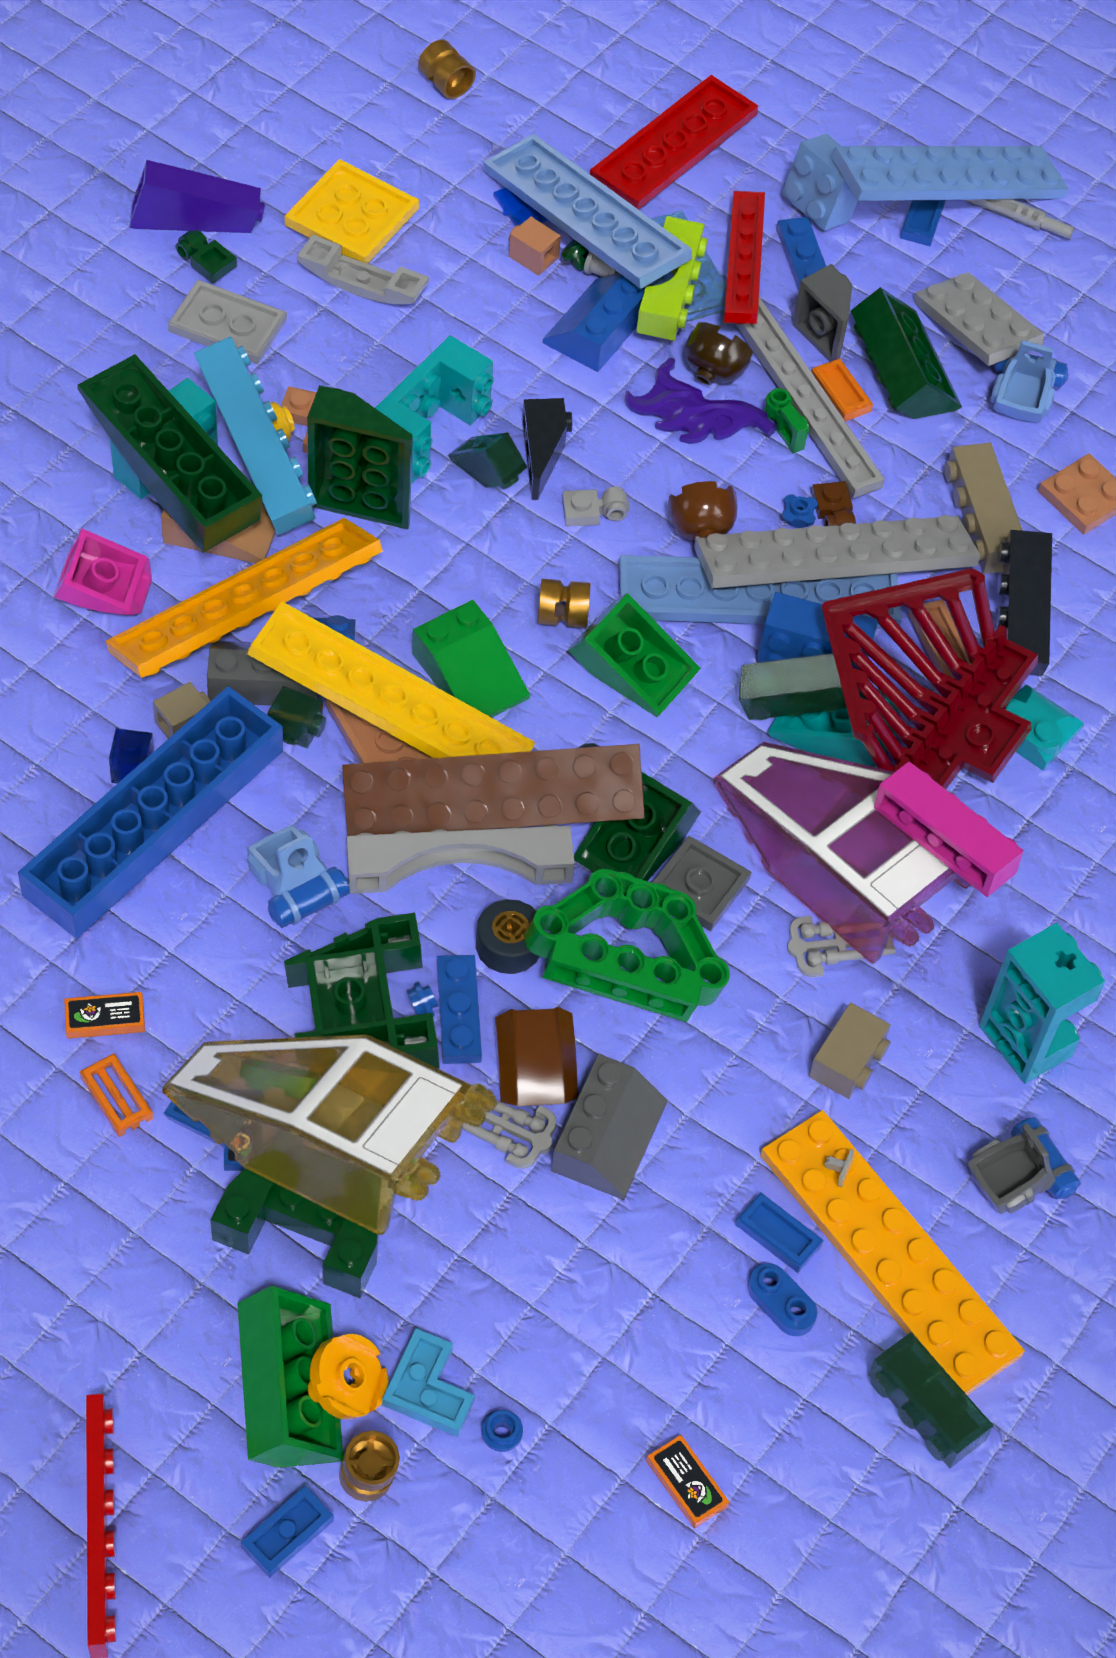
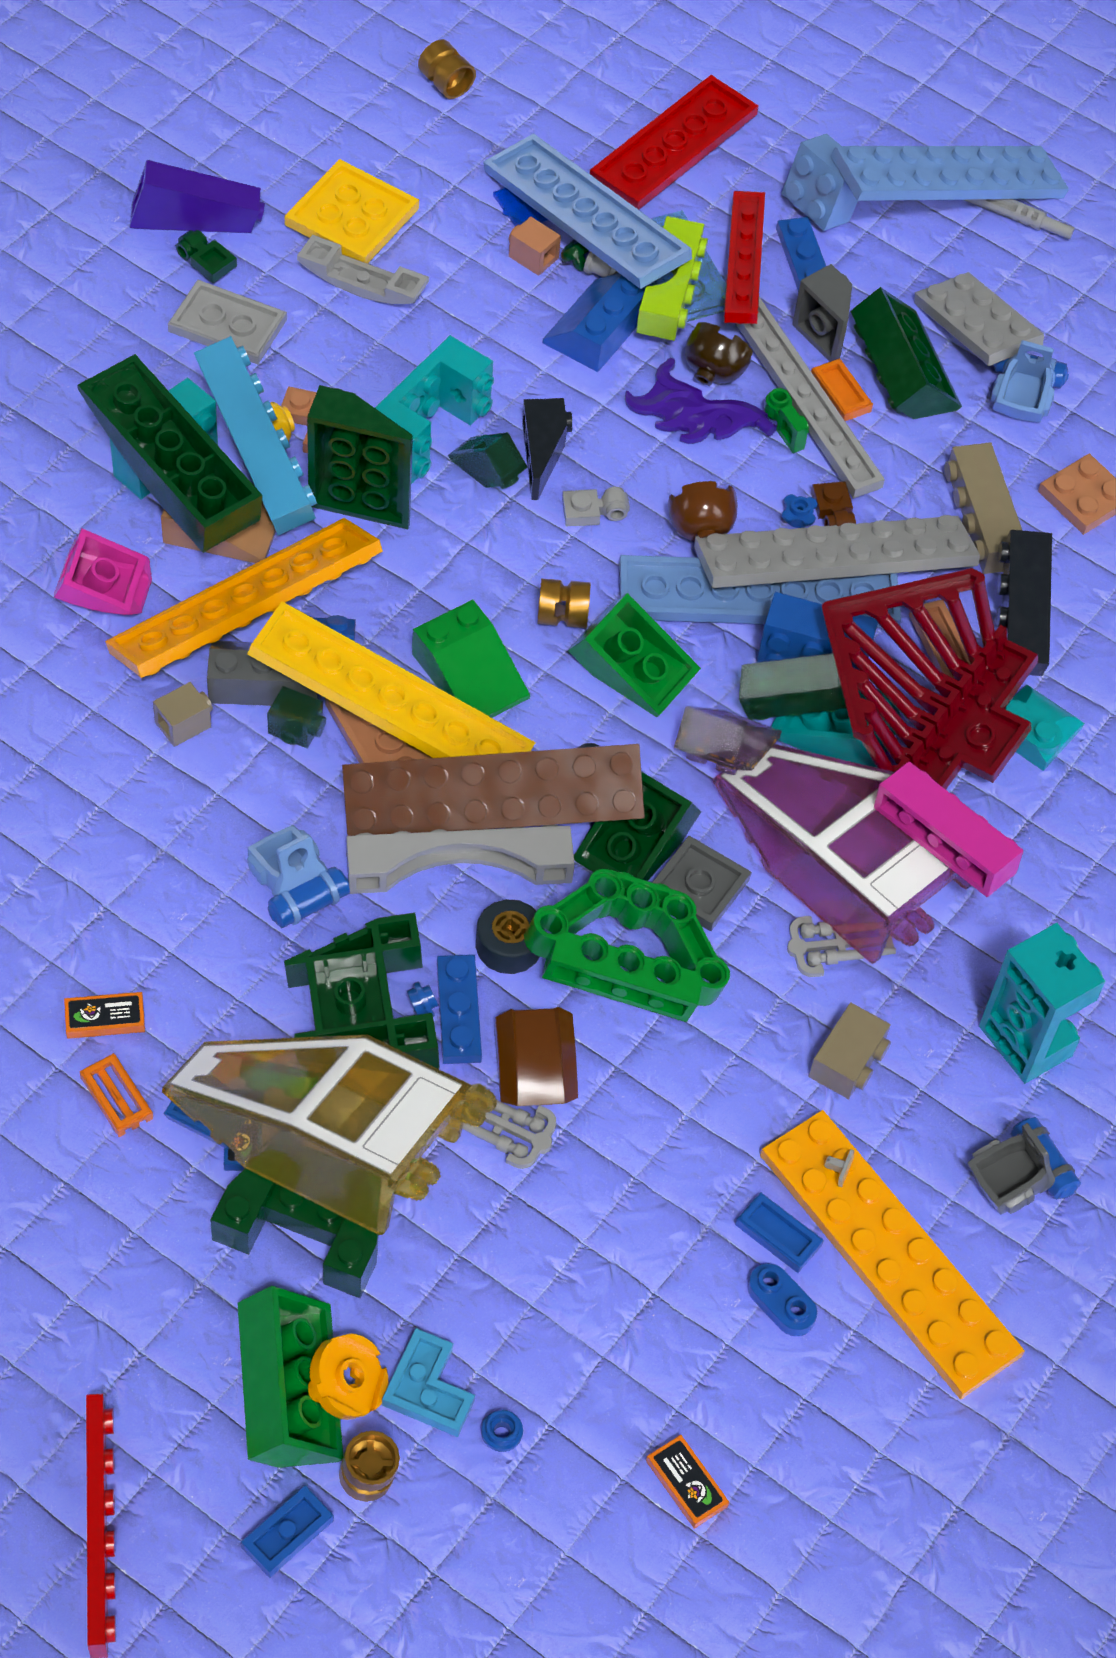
blue brick [18,686,283,939] -> none
clear blue brick [109,728,154,784] -> none
dark grey slope [551,1054,668,1200] -> none
clear green brick [868,1332,994,1469] -> none
blue tile [900,200,946,247] -> none
none -> clear purple slope [674,706,782,775]

